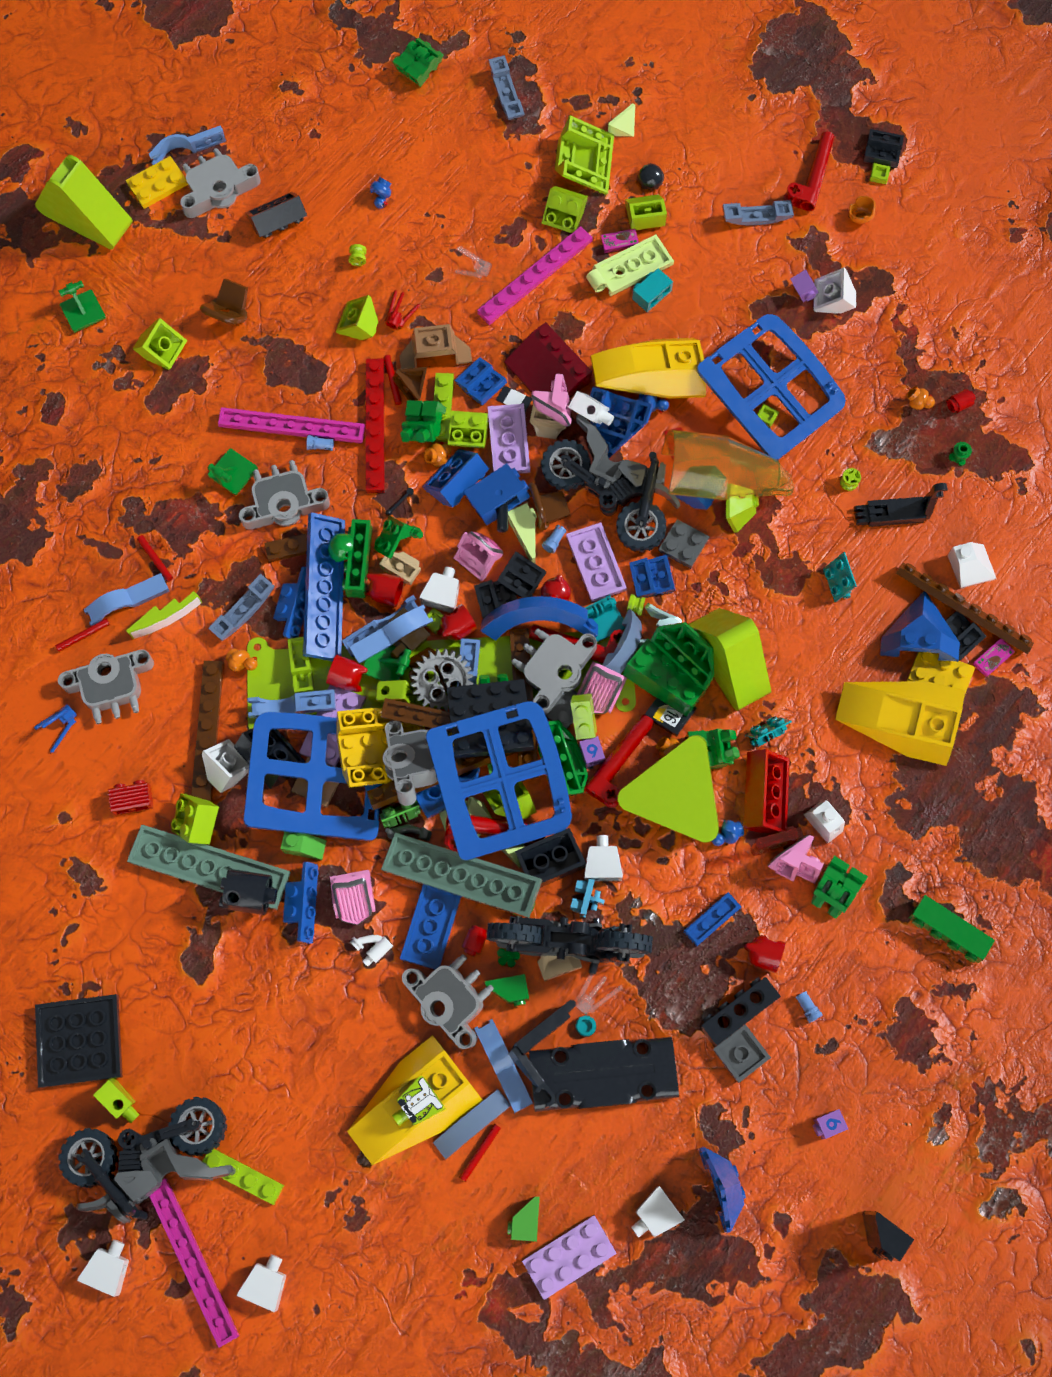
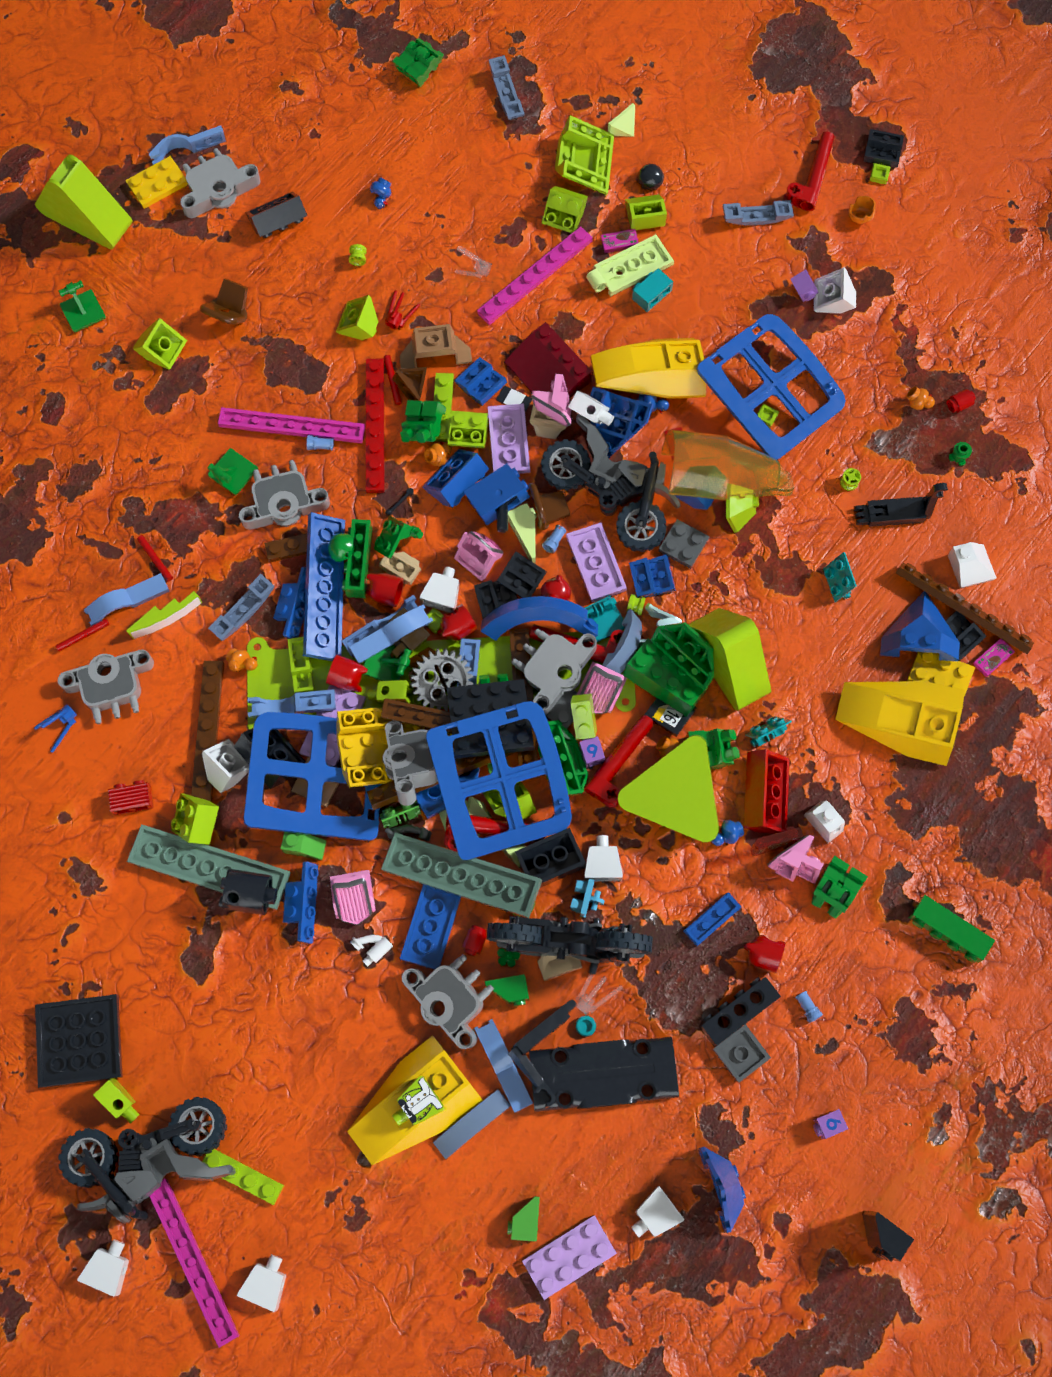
red bar [459,1123,501,1182] -> none

